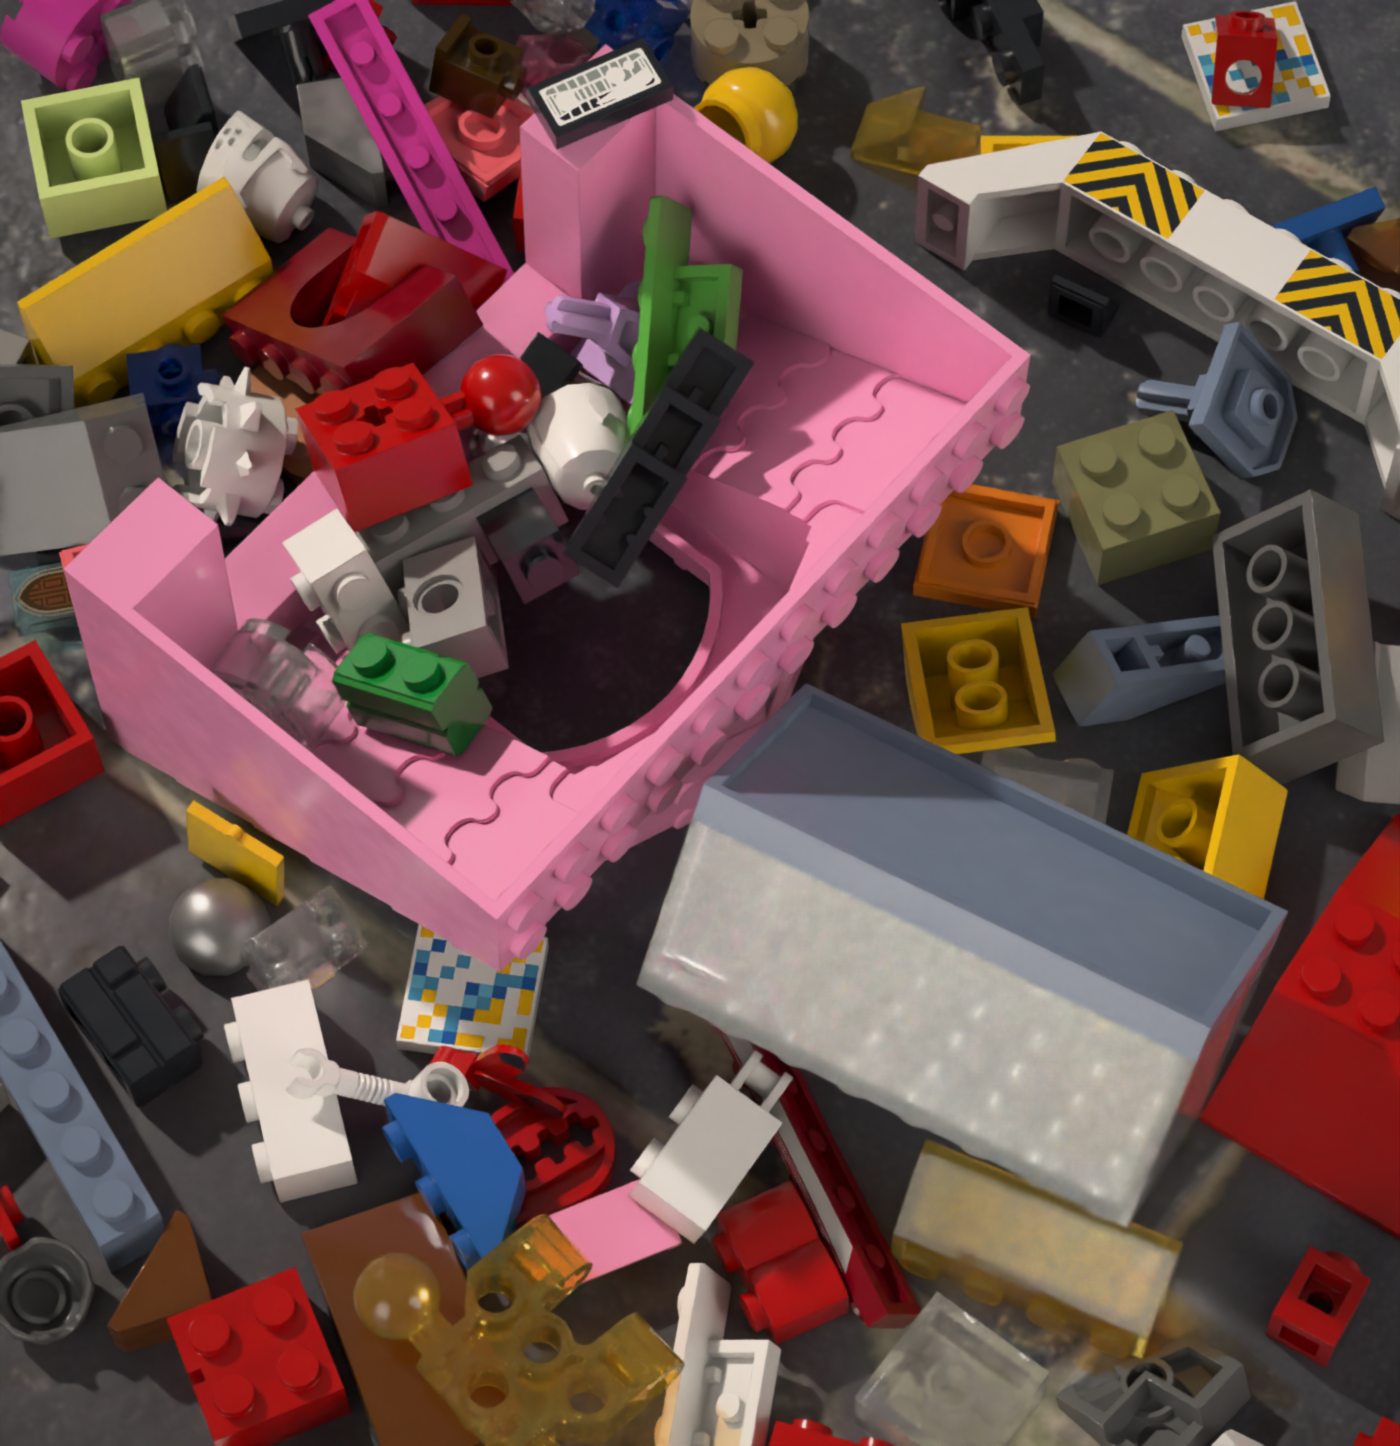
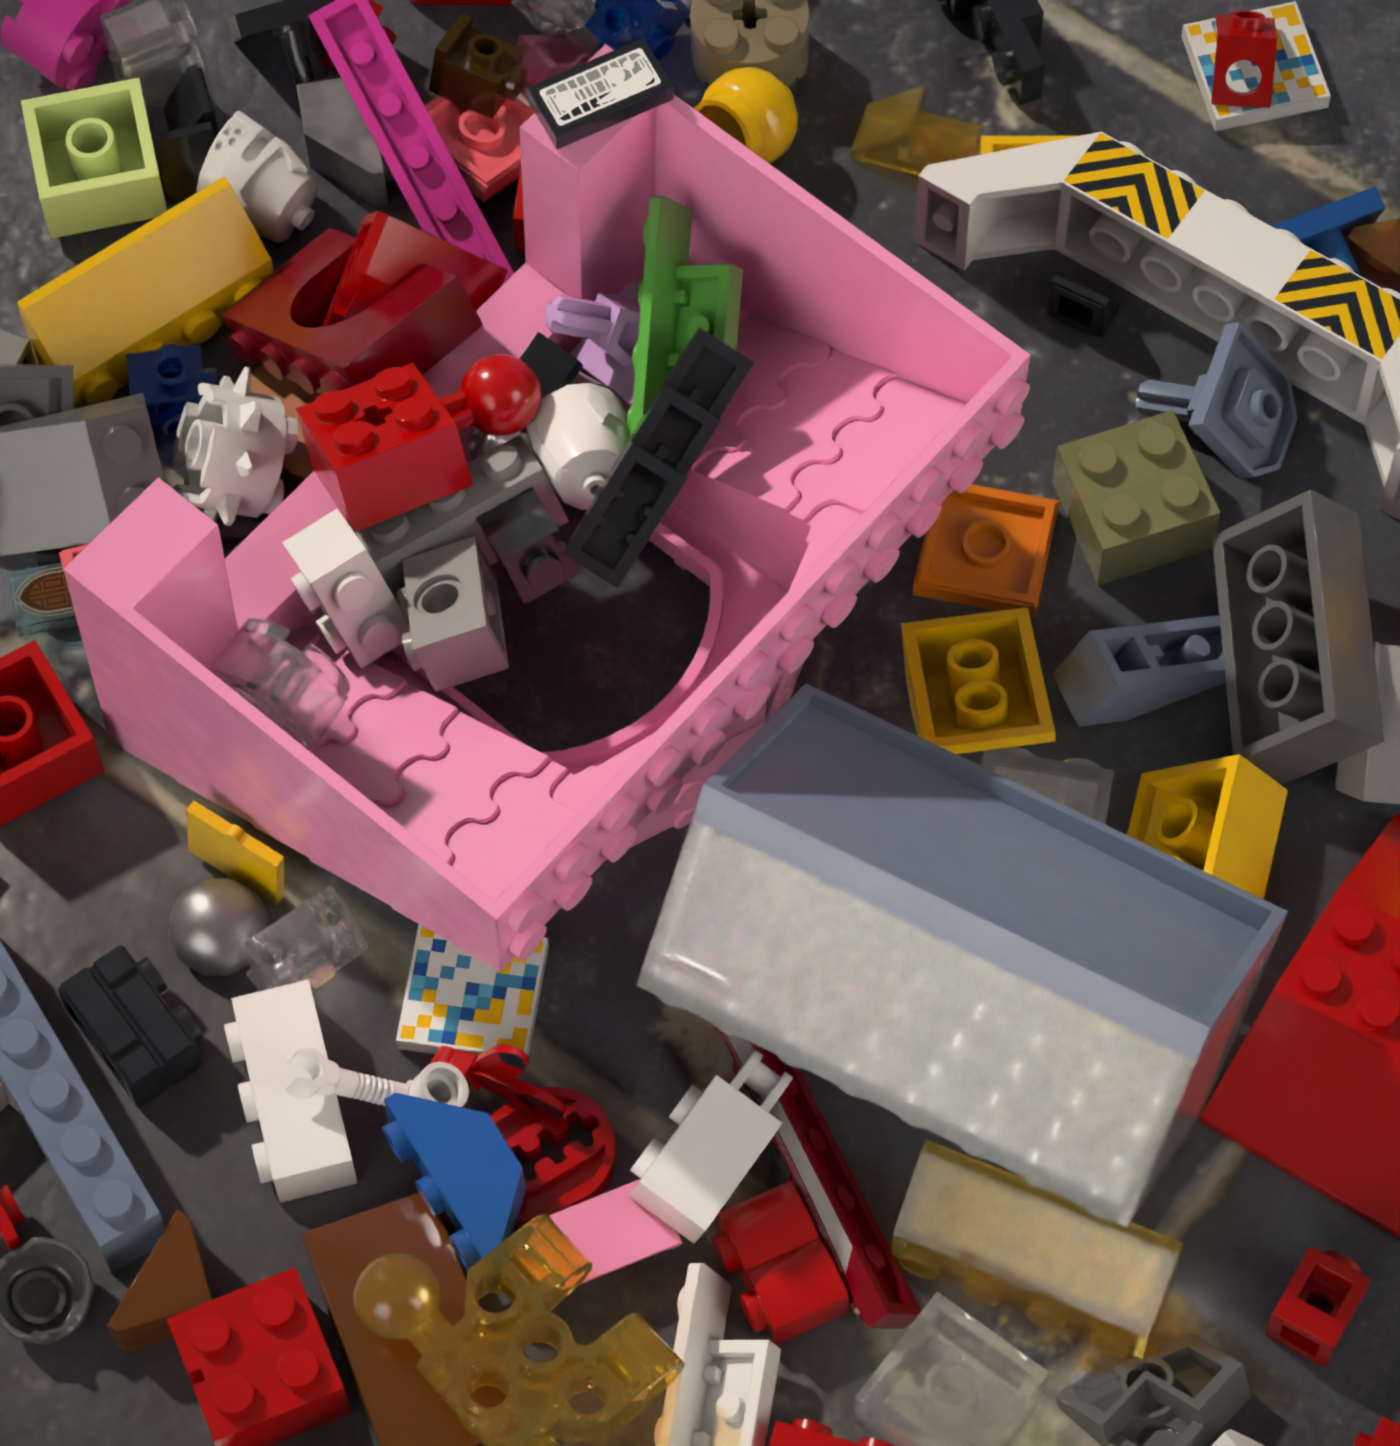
green brick [332,633,493,756] -> none

